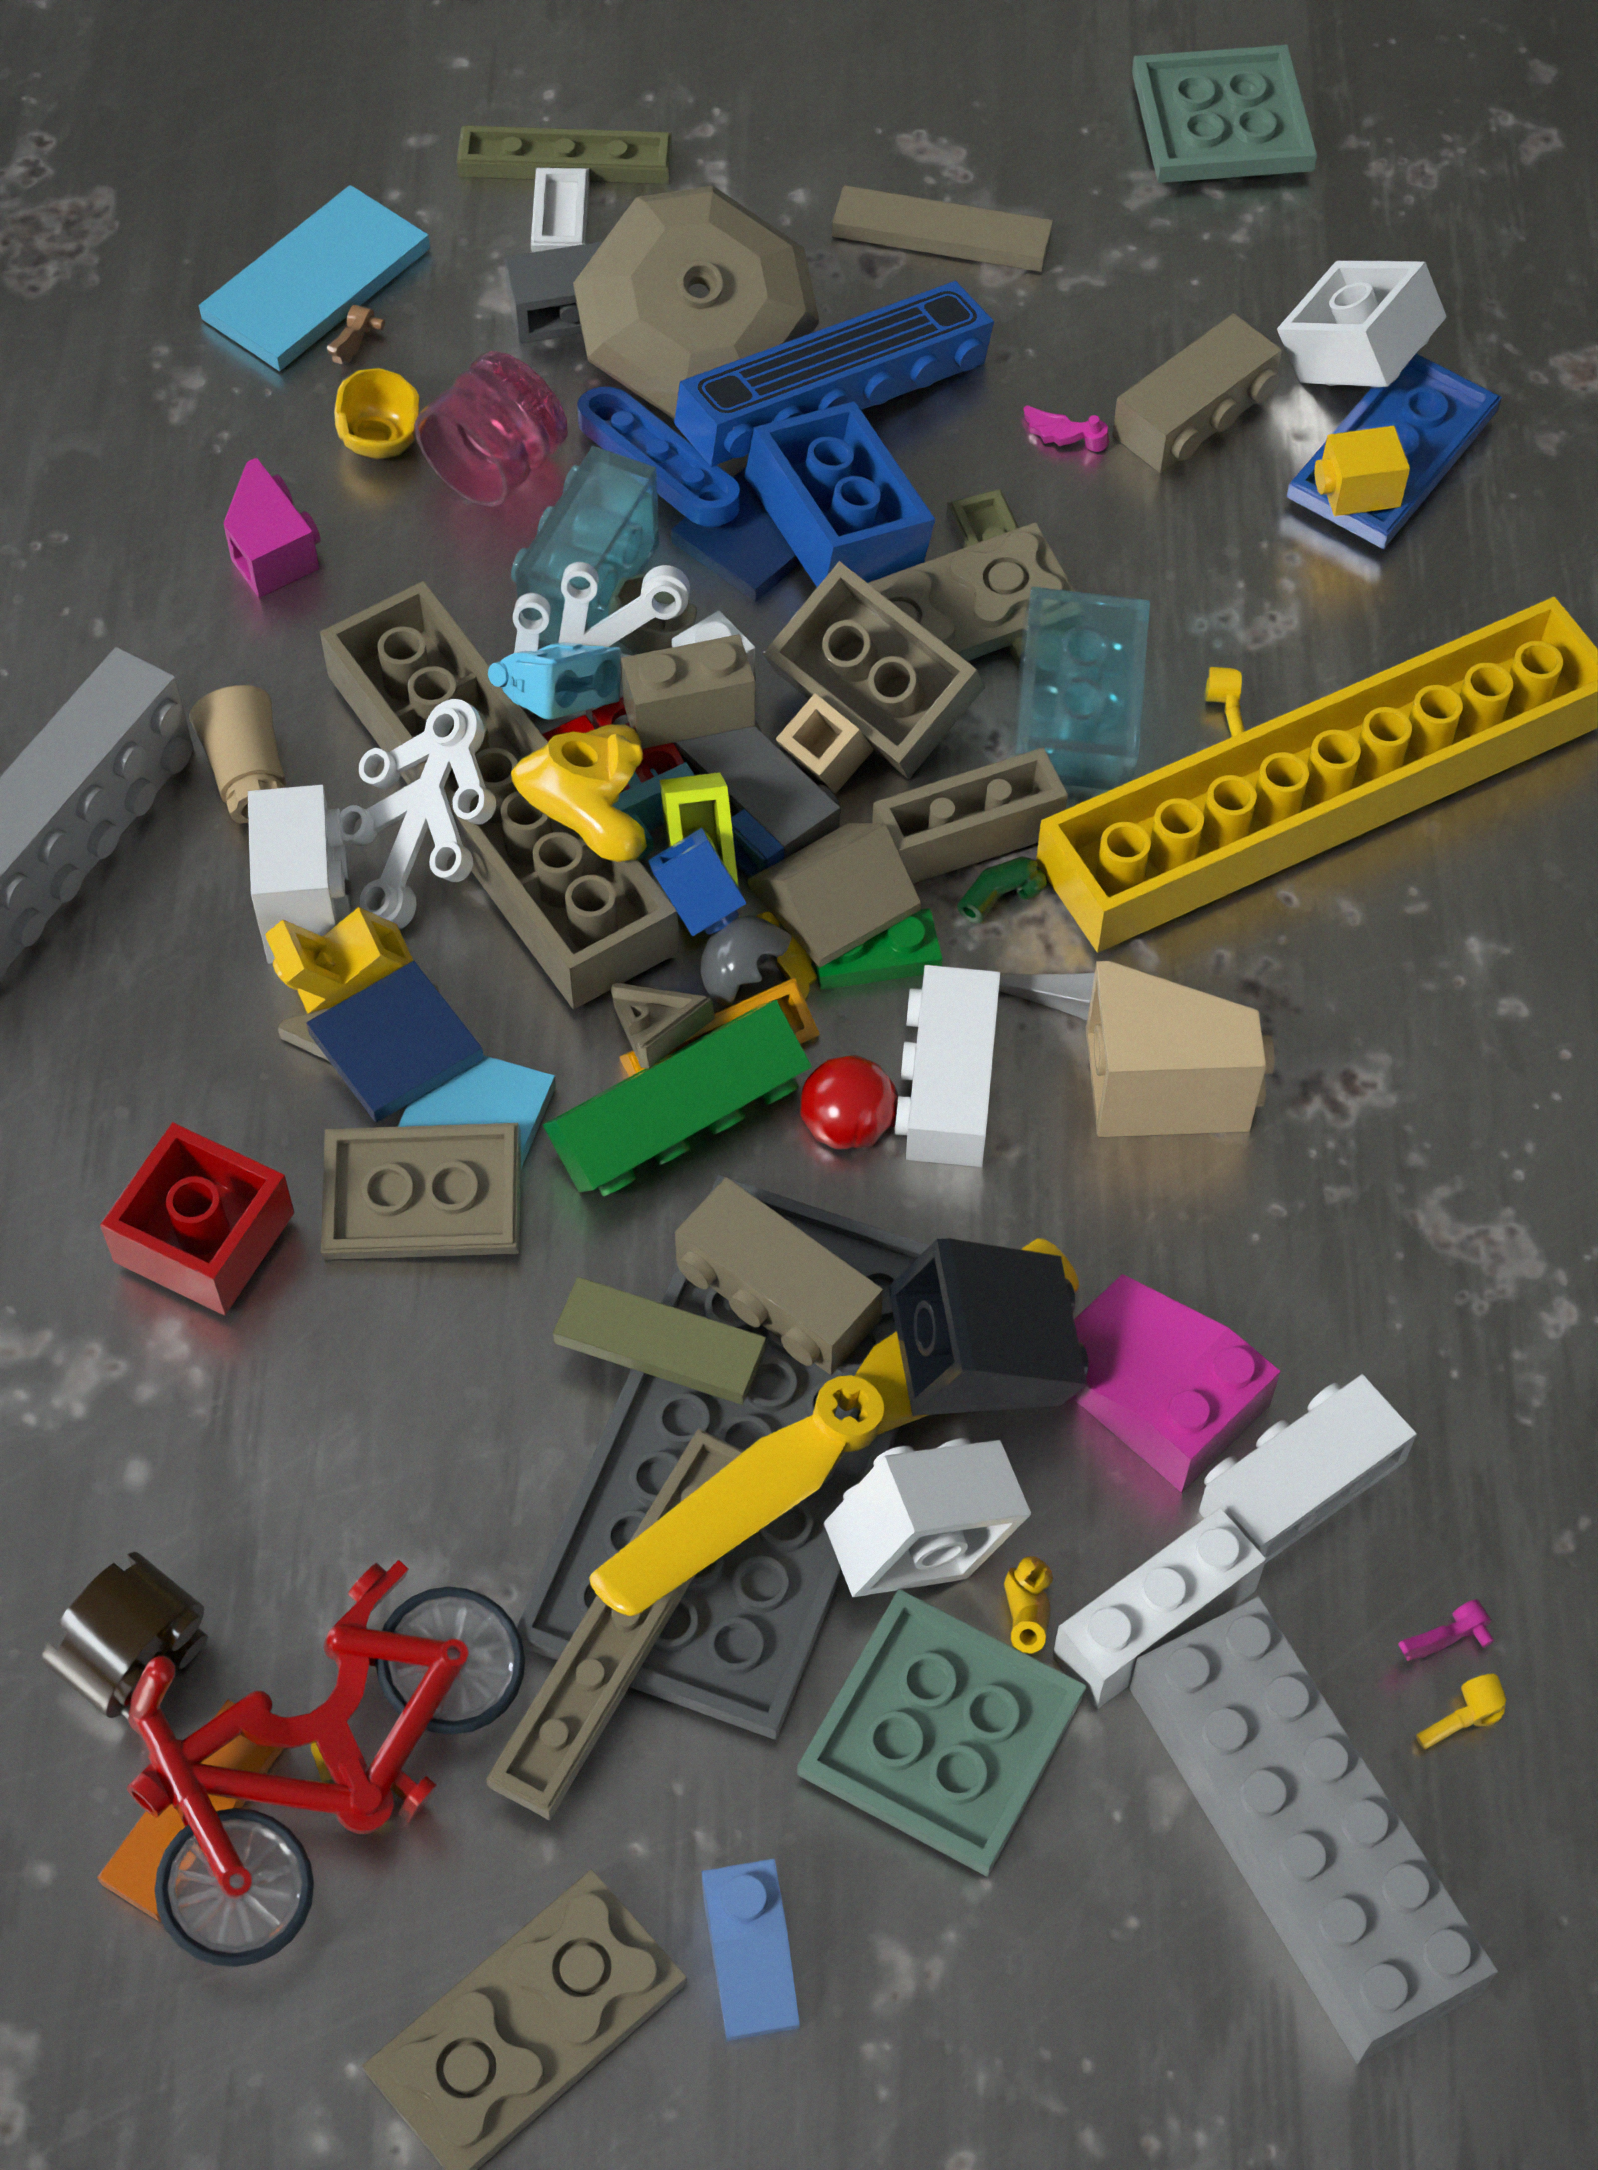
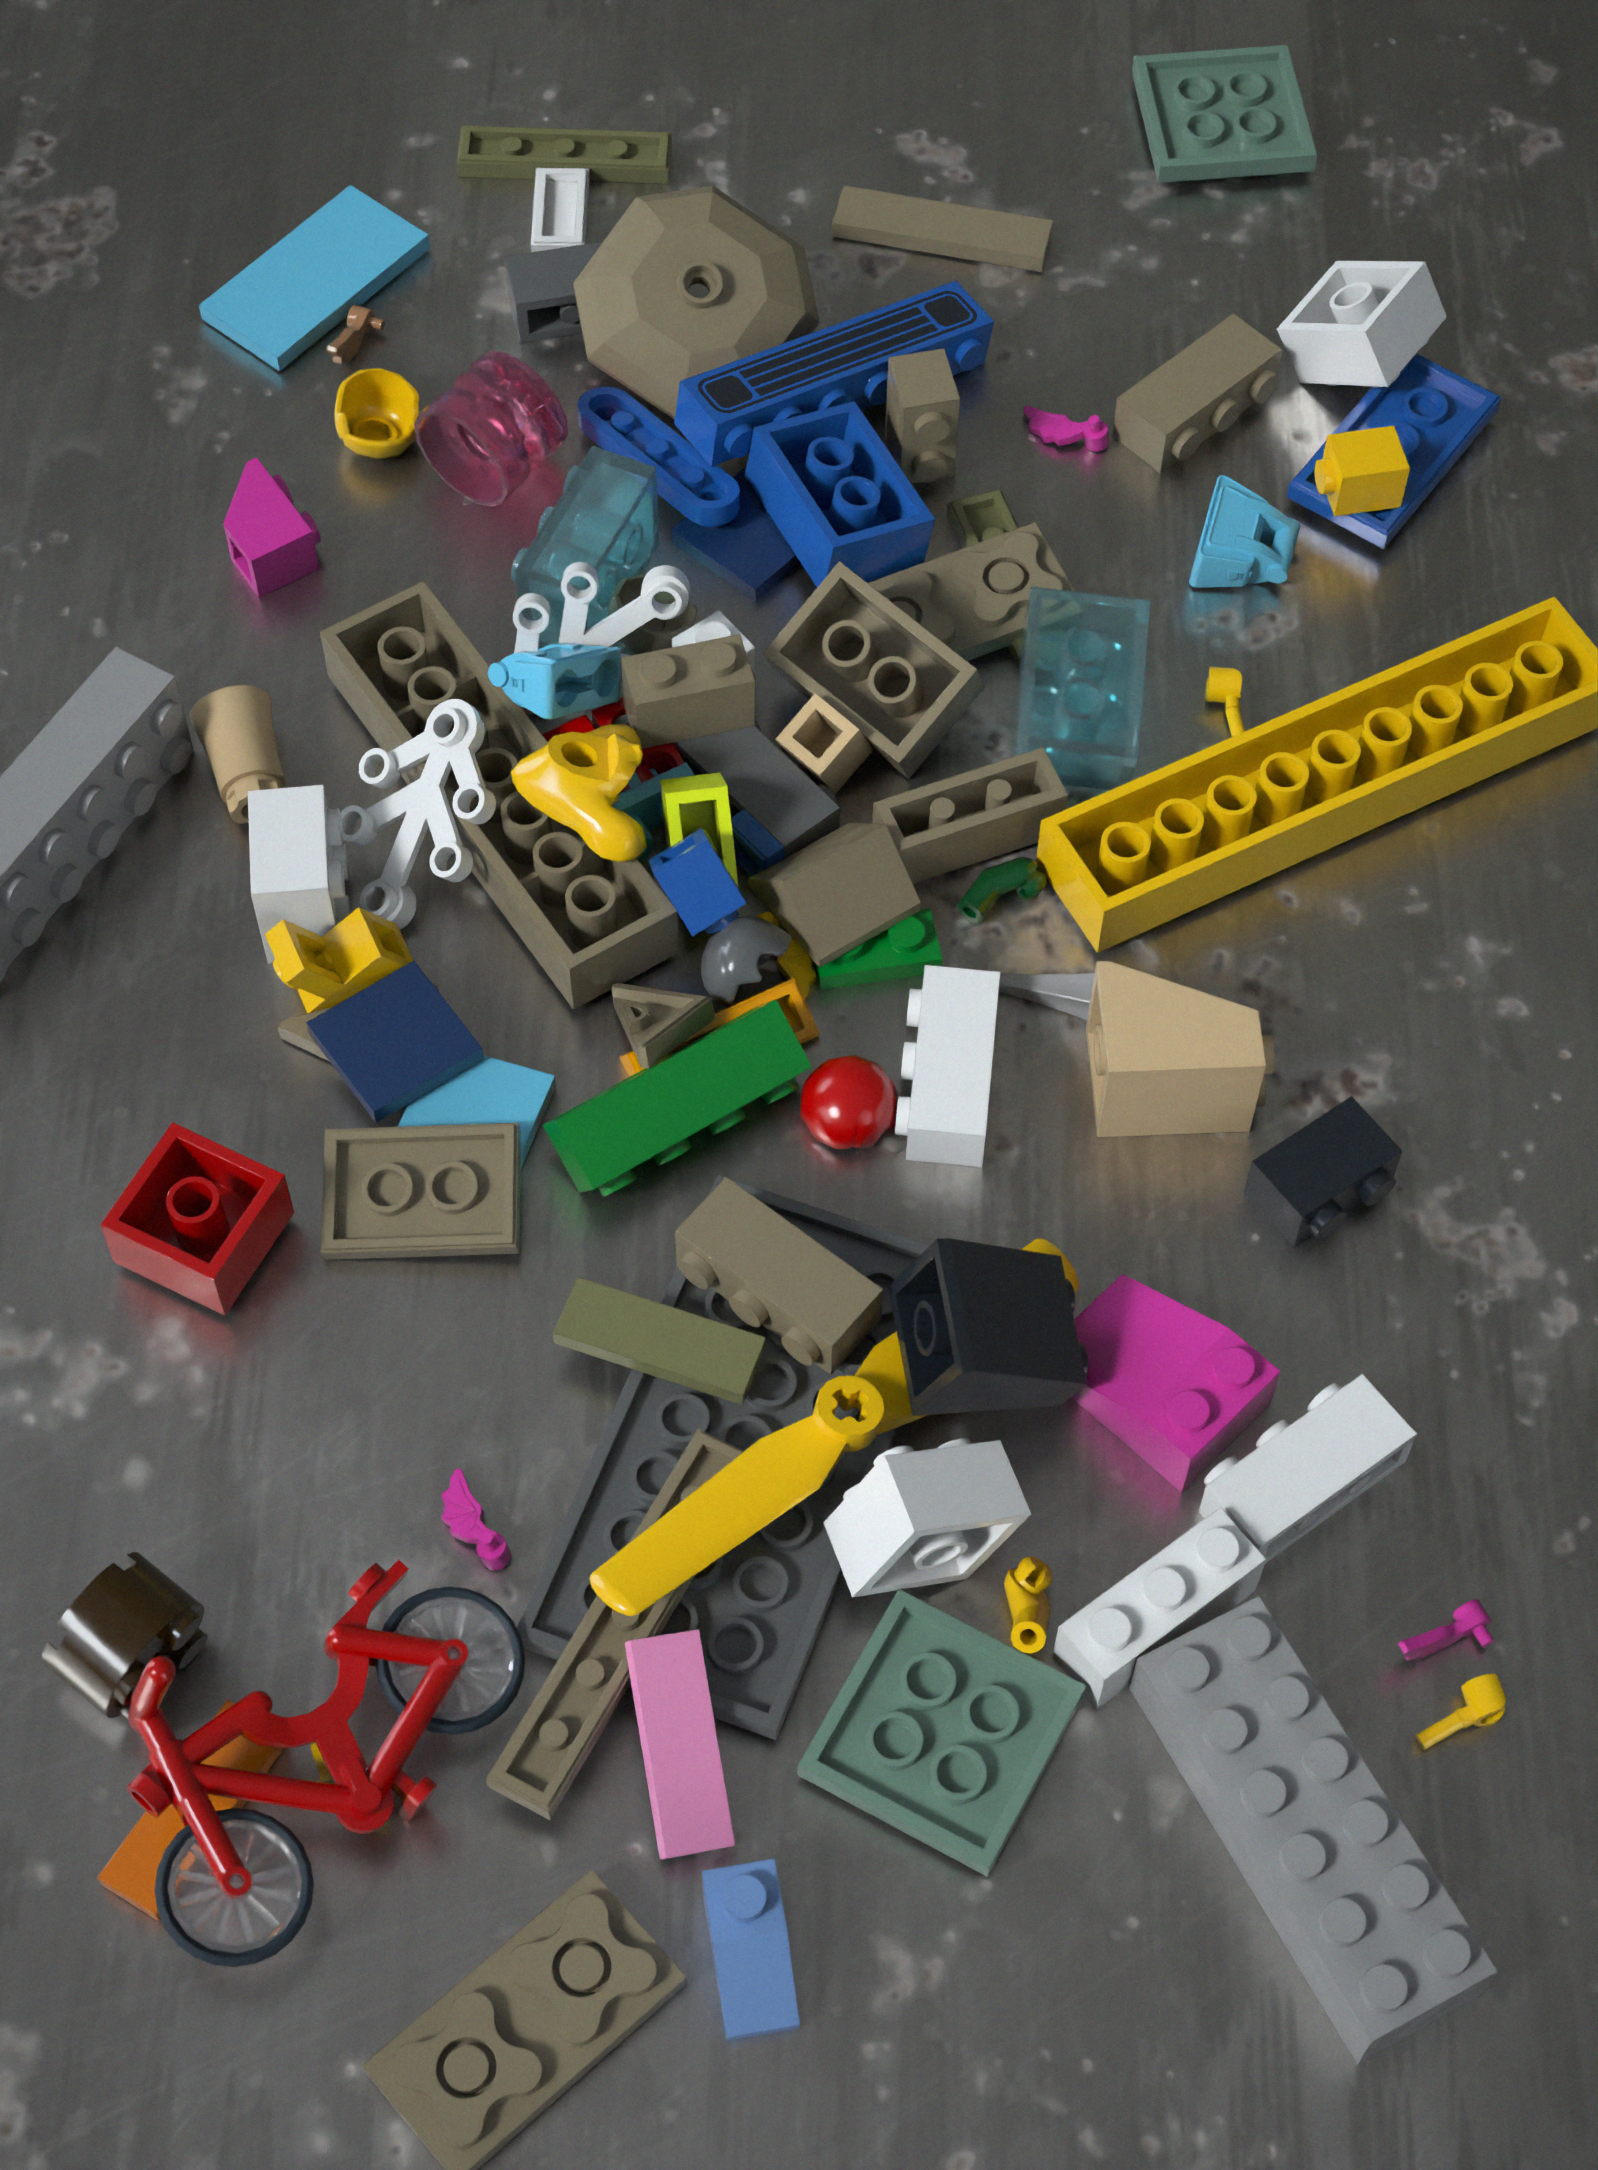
none -> dark pink piece [441,1469,511,1571]
none -> bright pink tile [625,1629,735,1859]
none -> dark tan brick [885,349,960,484]
none -> medium azure piece [1189,475,1300,588]
none -> black brick [1244,1096,1402,1248]

